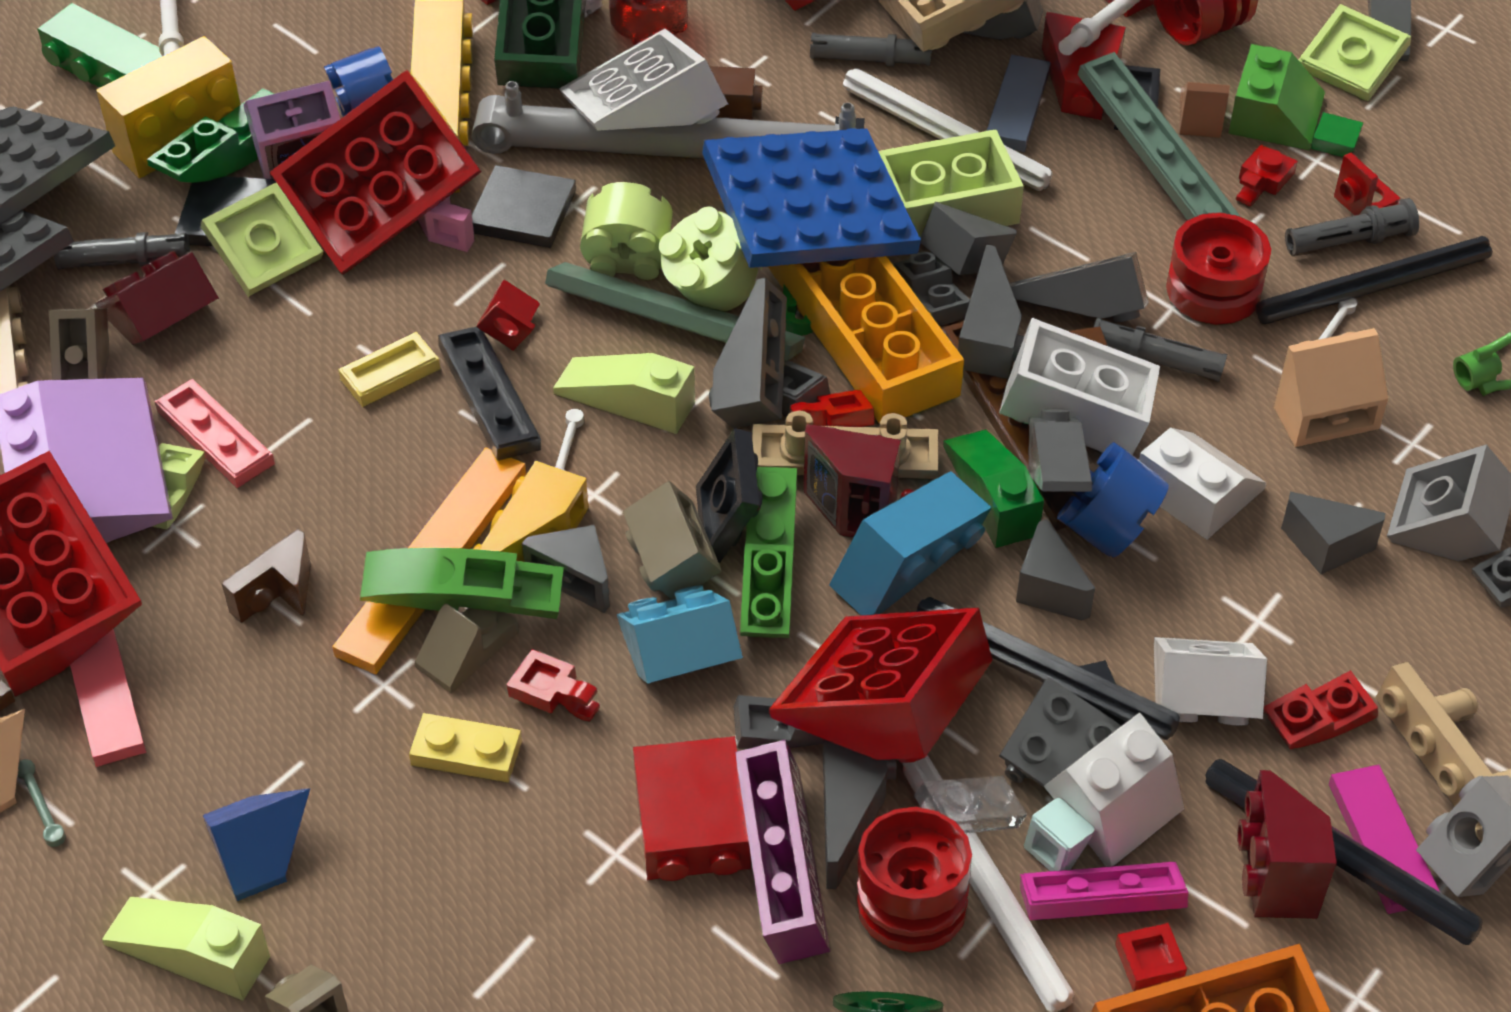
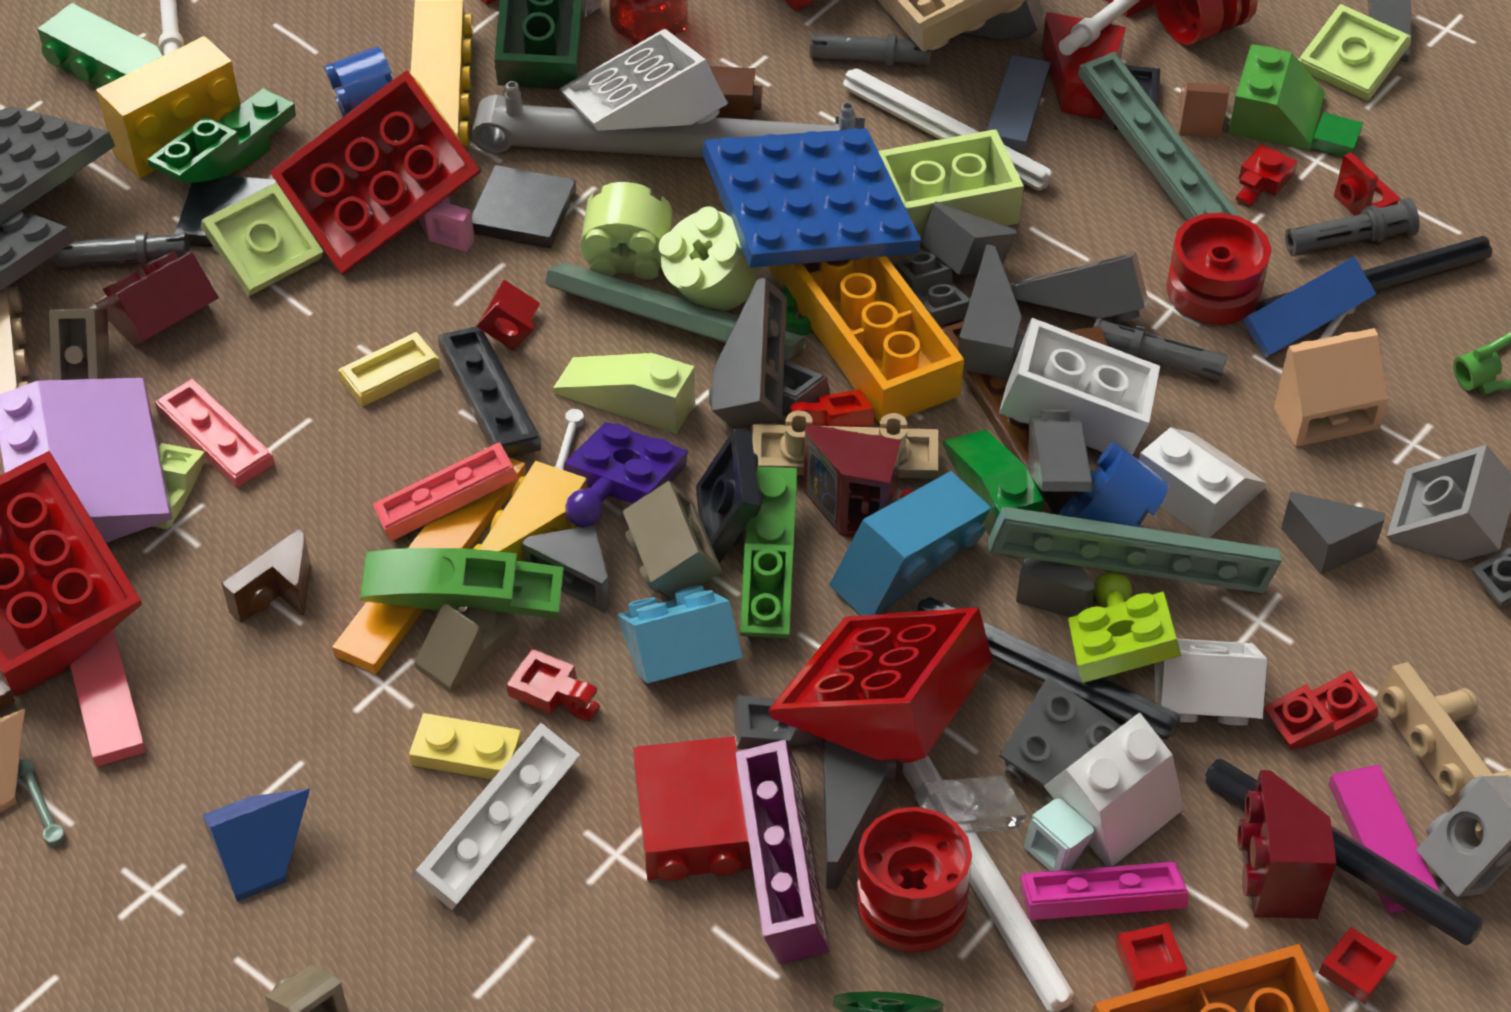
yellowish green slope [102,897,270,1001] -> none
lavender slope [243,80,340,179] -> none
none -> coral tile [373,442,519,542]
none -> white plate [412,723,580,910]
none -> dark purple plate [563,422,688,527]
none -> sand green tile [988,506,1282,593]
none -> lime plate [1068,571,1182,683]
none -> blue tile [1242,256,1376,358]
none -> red plate [1319,926,1397,1004]

